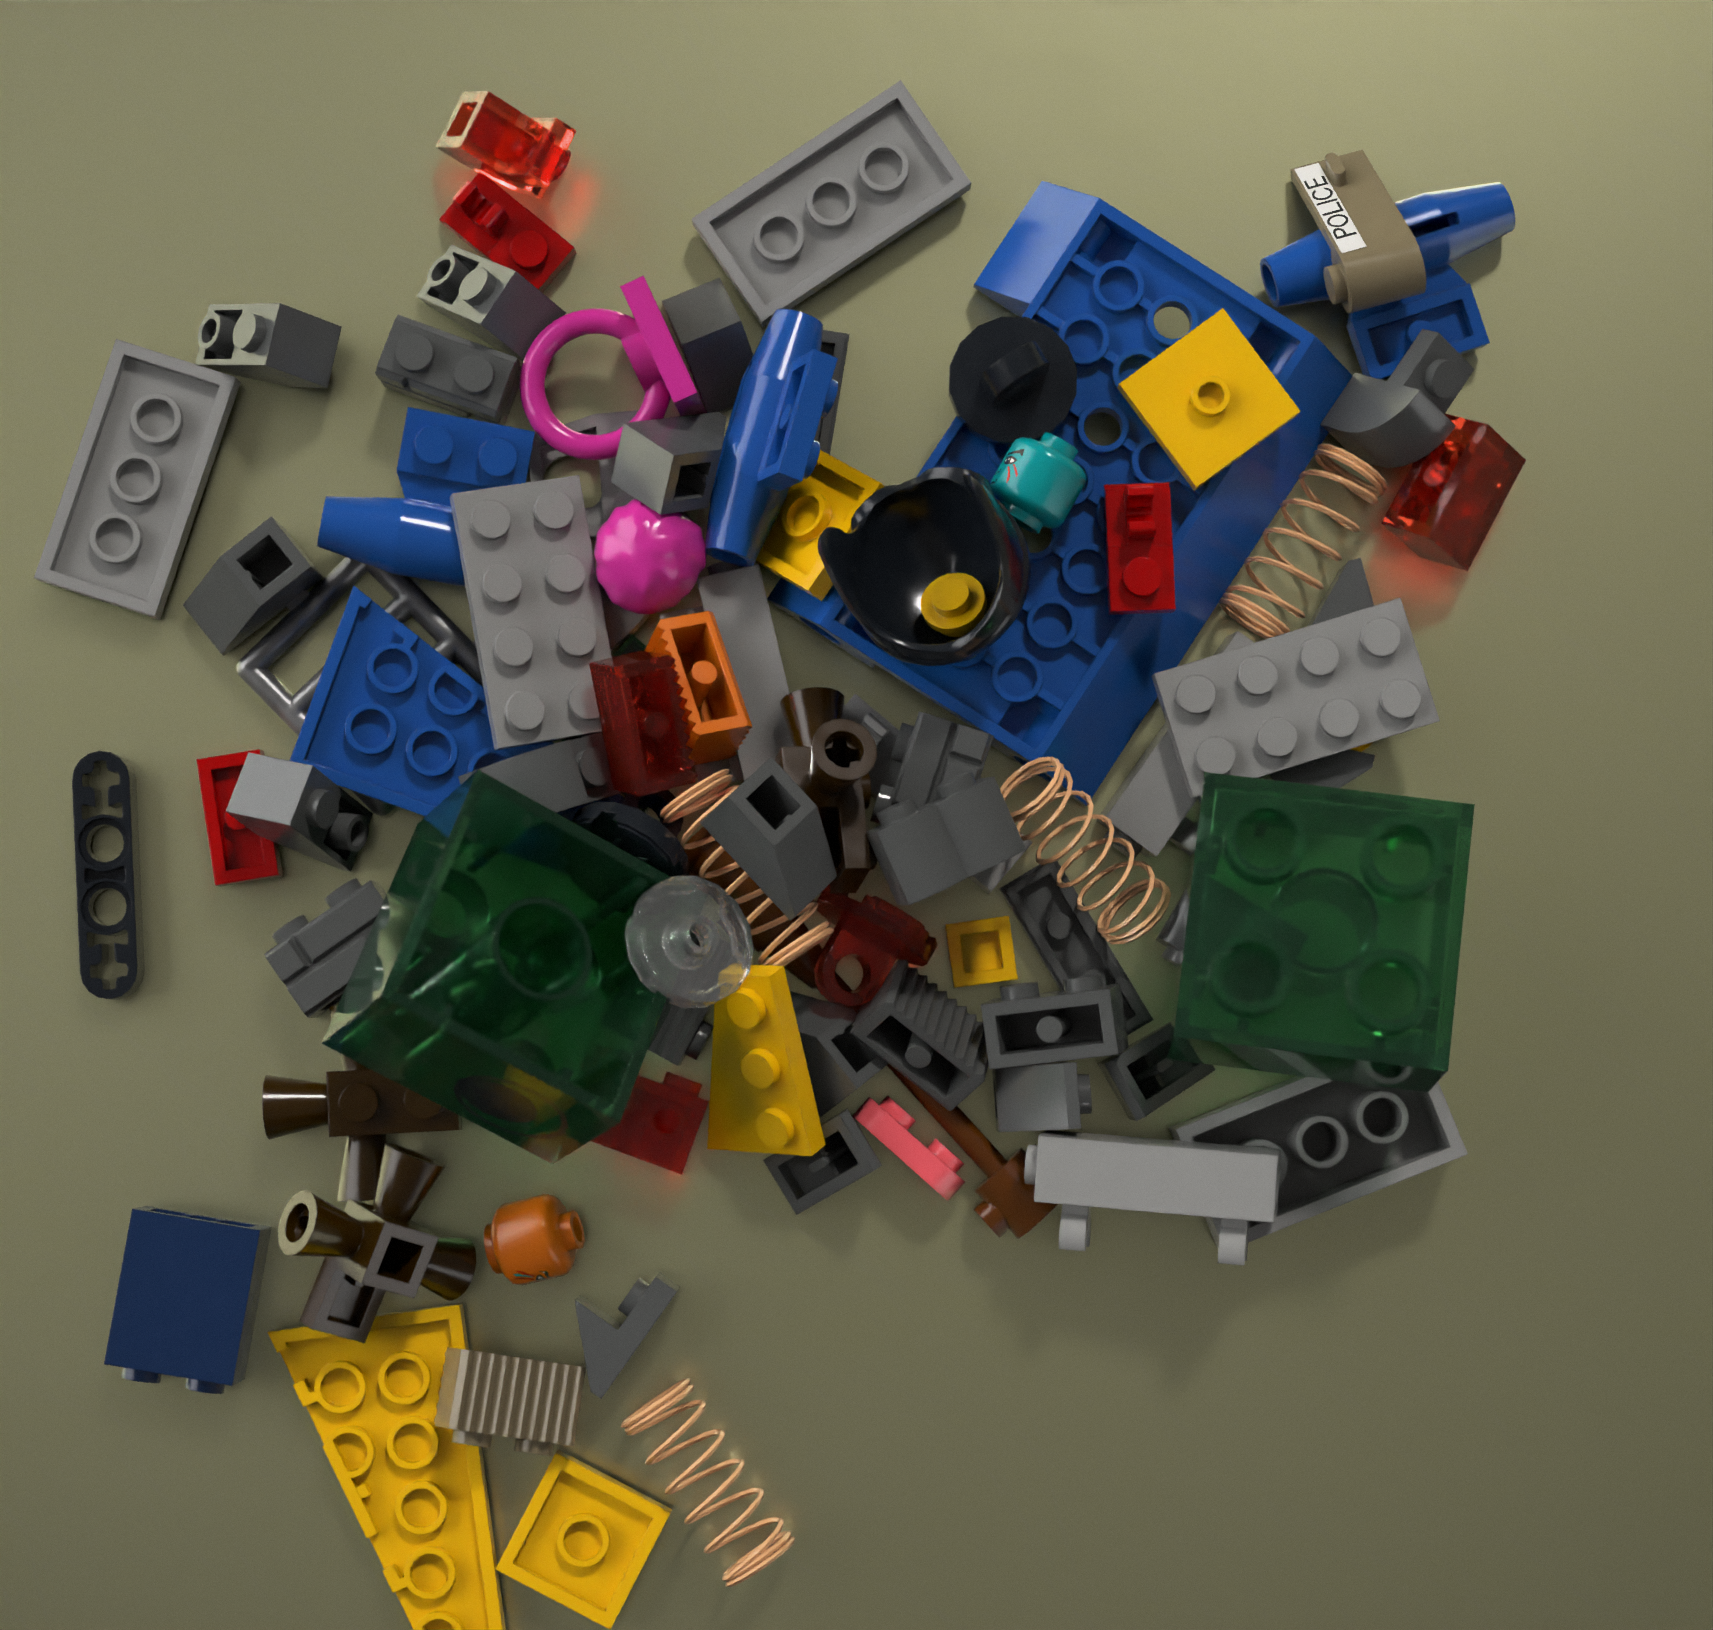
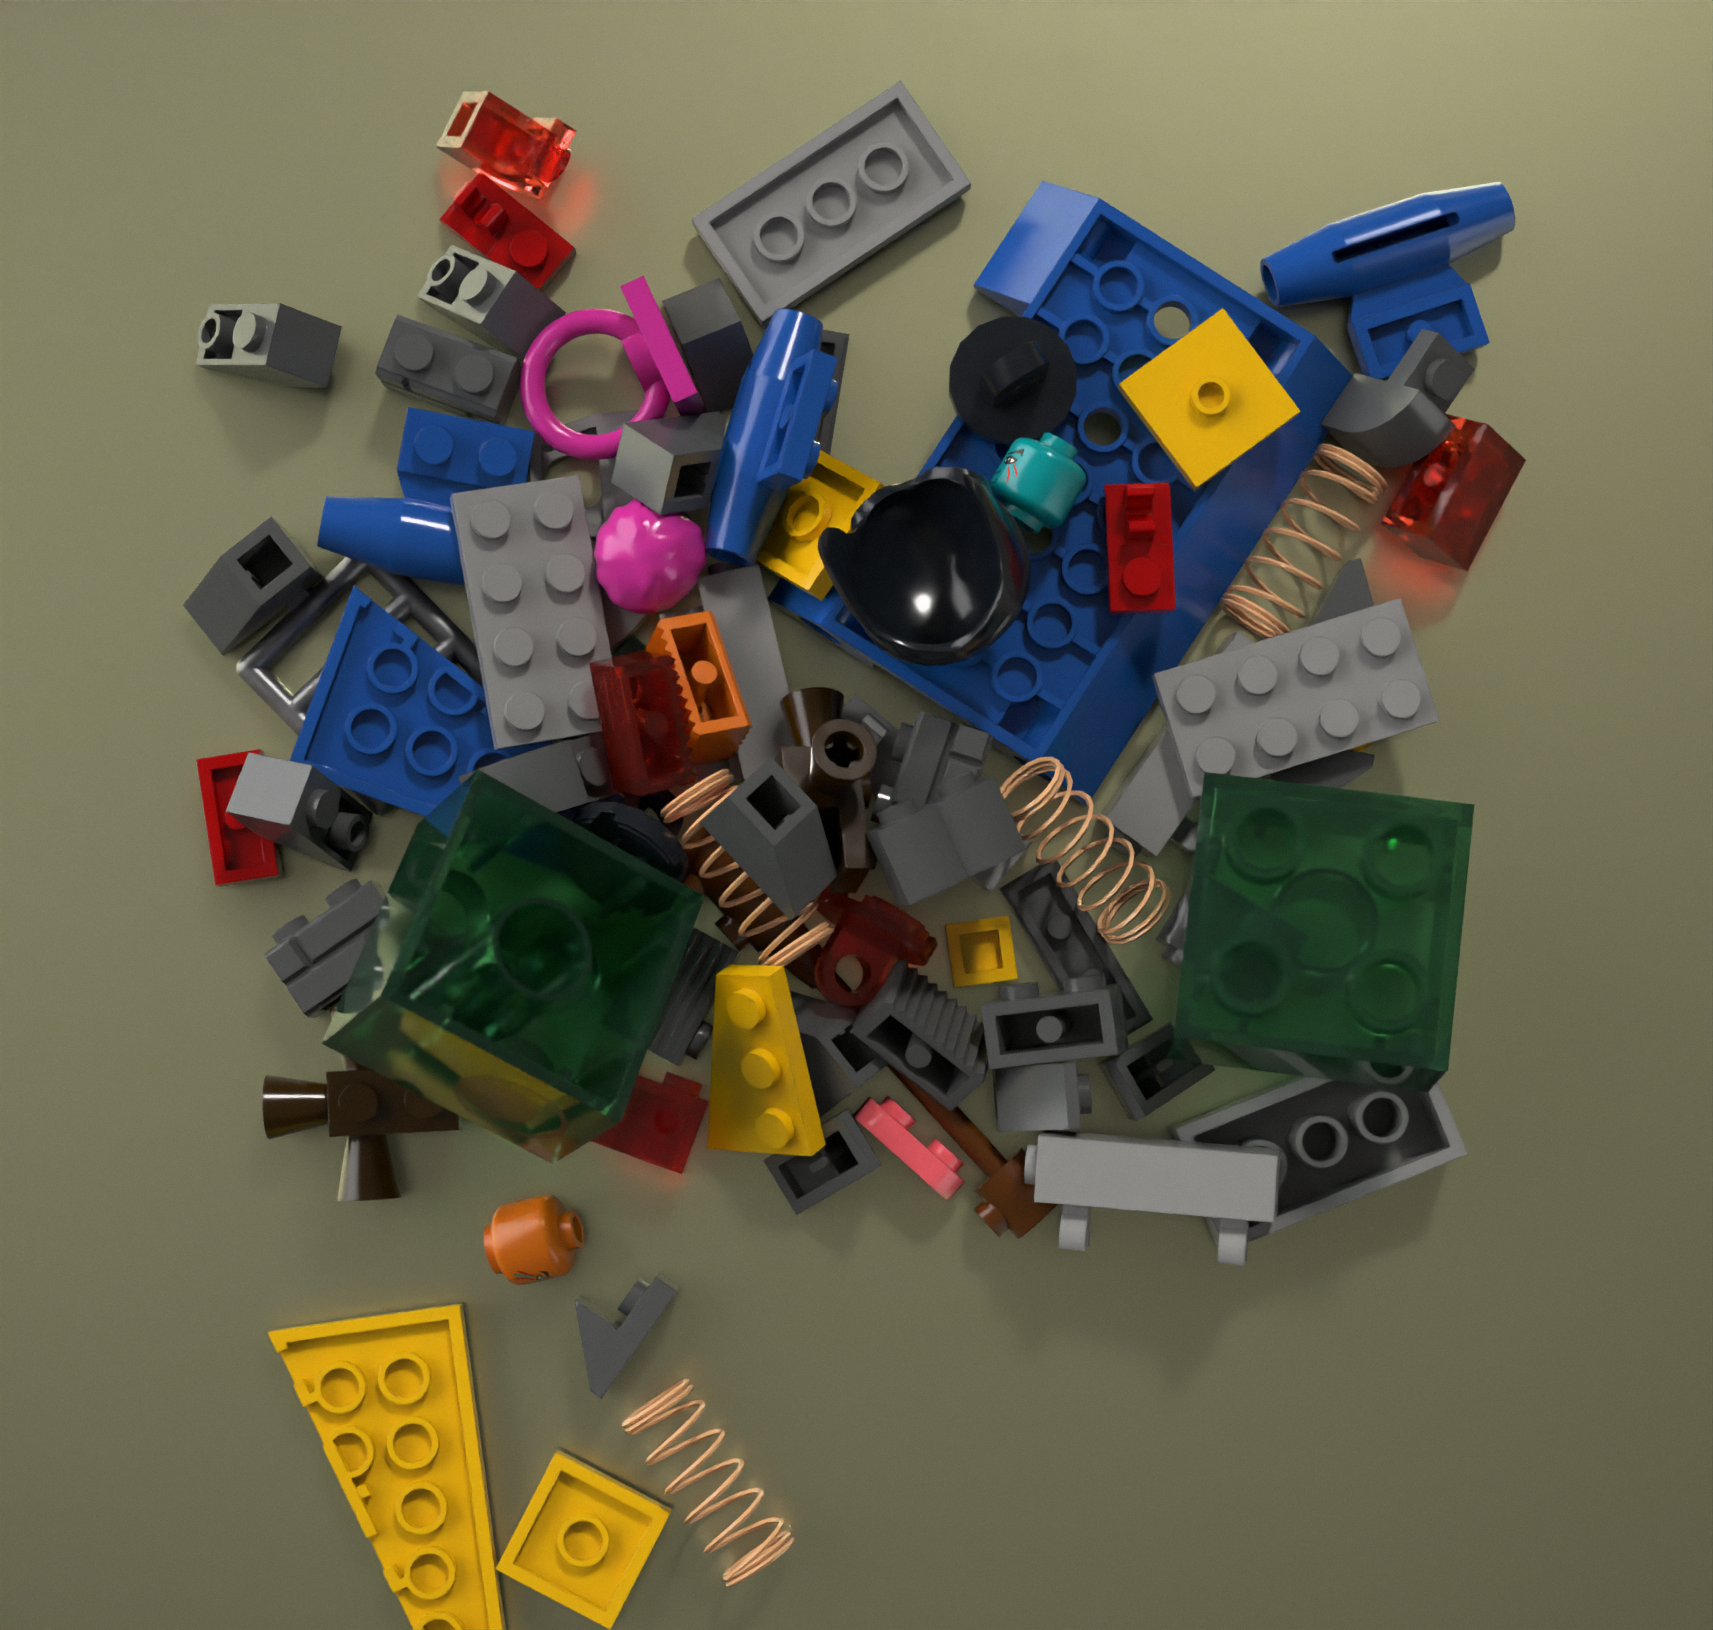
light grey plate [34,339,241,620] -> none
black beam [72,751,145,1000] -> none
dark blue brick [104,1206,272,1394] -> none
dark brown brick [278,1142,476,1343] -> none
dark tan brick [434,1347,586,1456] -> none
clear plate [625,876,754,1008] -> none
yellow plate [920,573,987,637] -> none
dark tan door [1291,150,1426,313] -> none

